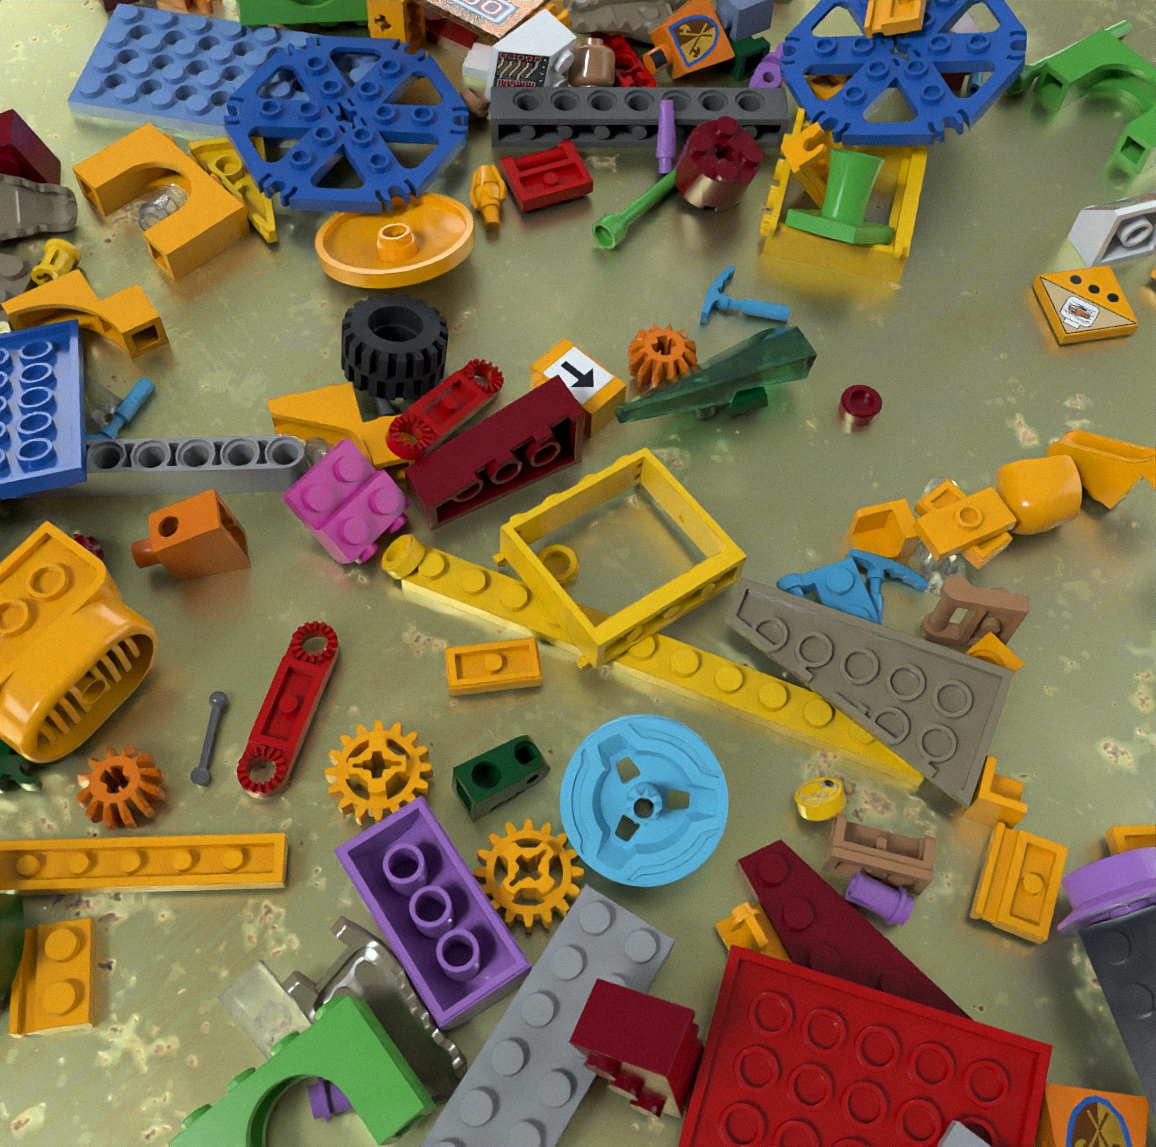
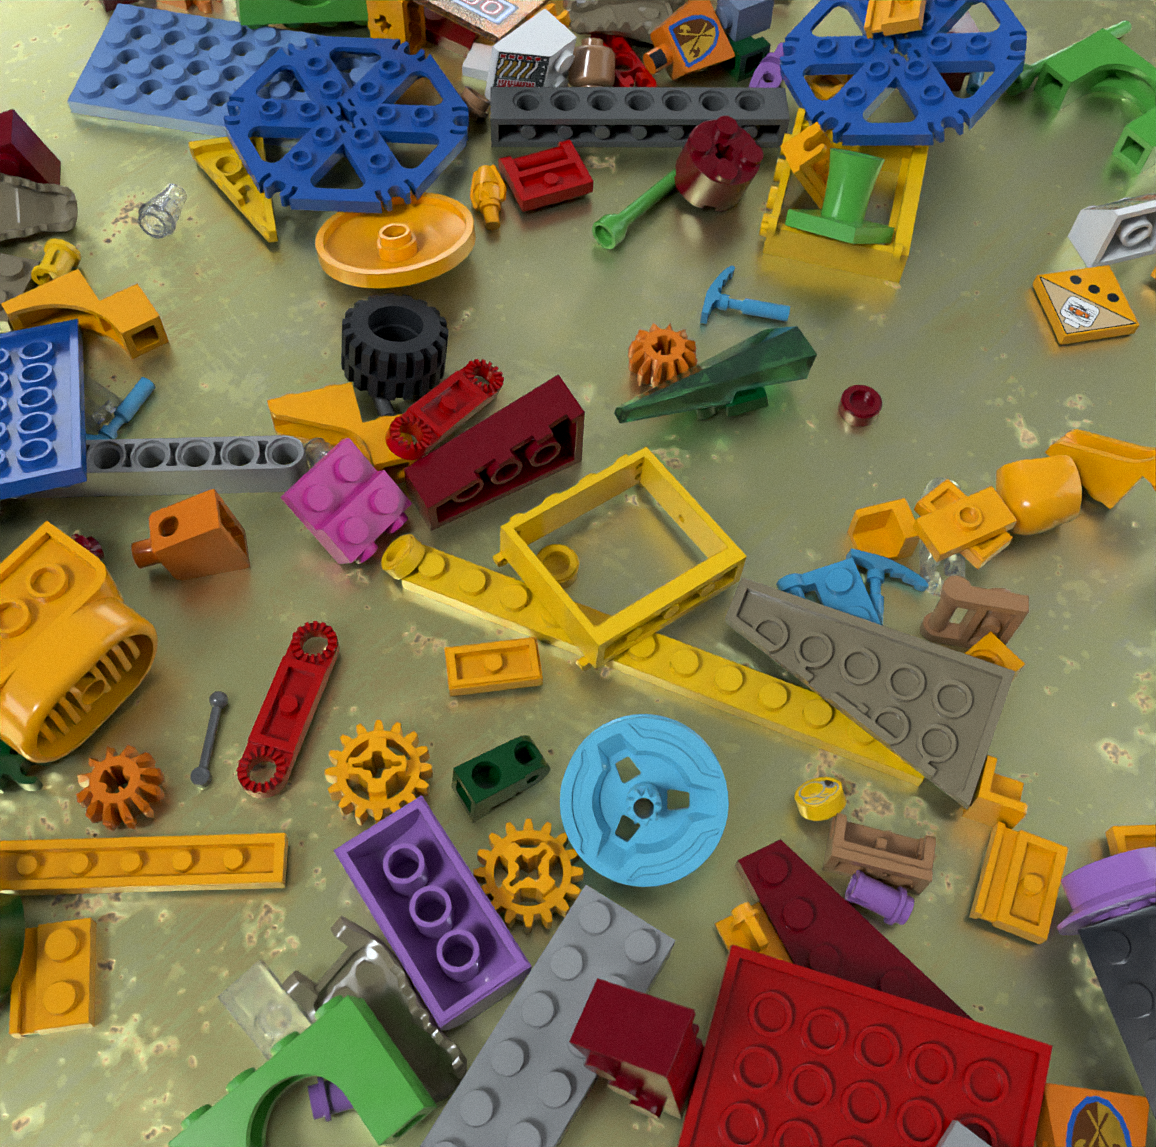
light orange arch [72,122,251,282] -> none
brick [530,338,627,439] -> none
medium lavender animal [656,100,677,173] -> none

